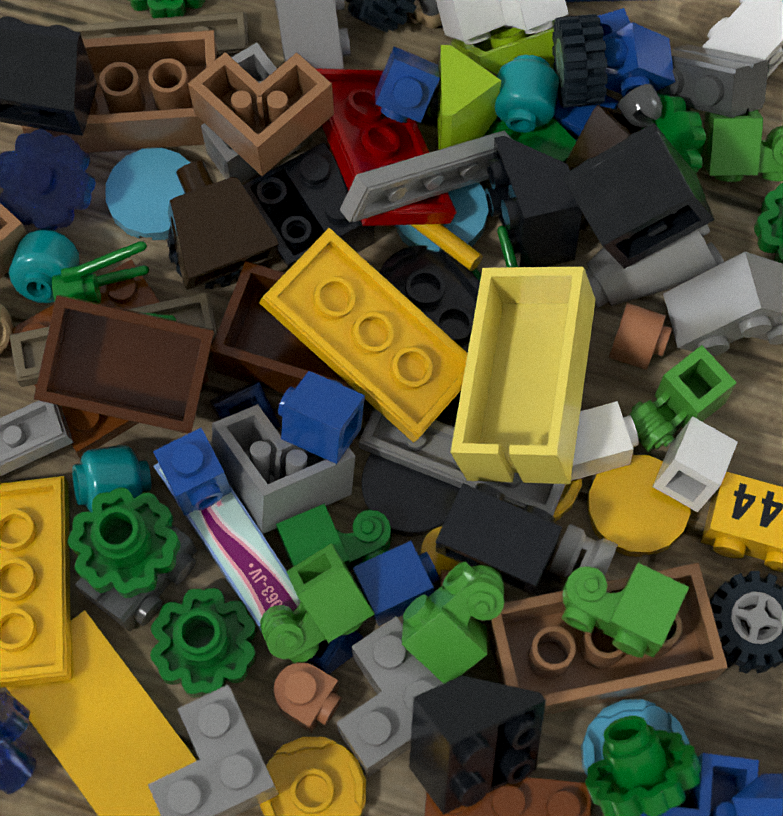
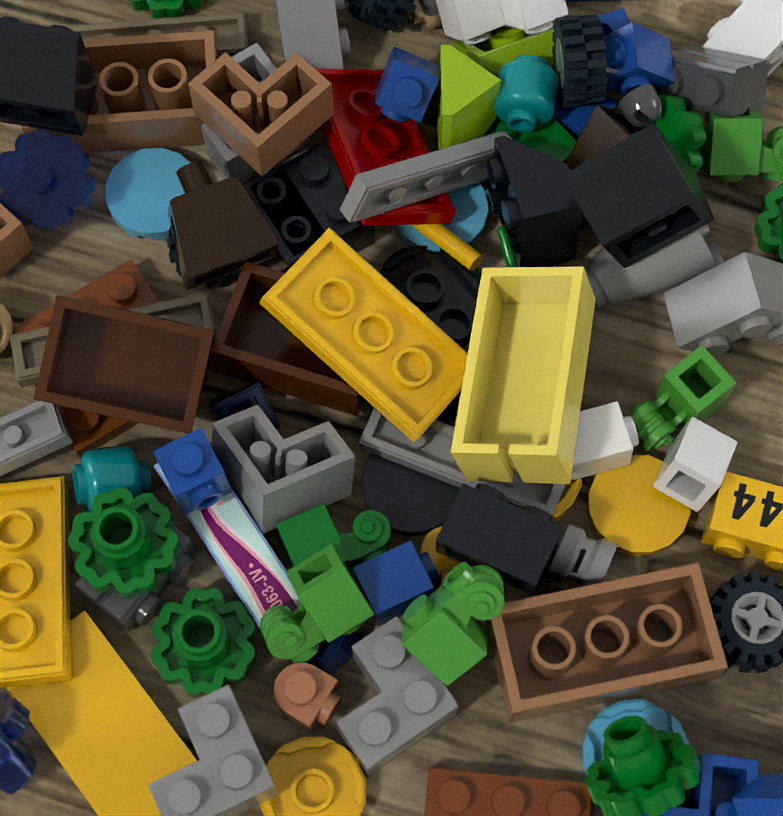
teal head [9,230,80,303] -> none
green plant [52,241,176,321] -> none
blue brick [278,371,365,464] -> none
black slope [409,675,546,815] -> none
bright green brick [562,563,689,658] -> none
nougat plate [609,303,672,370] -> none

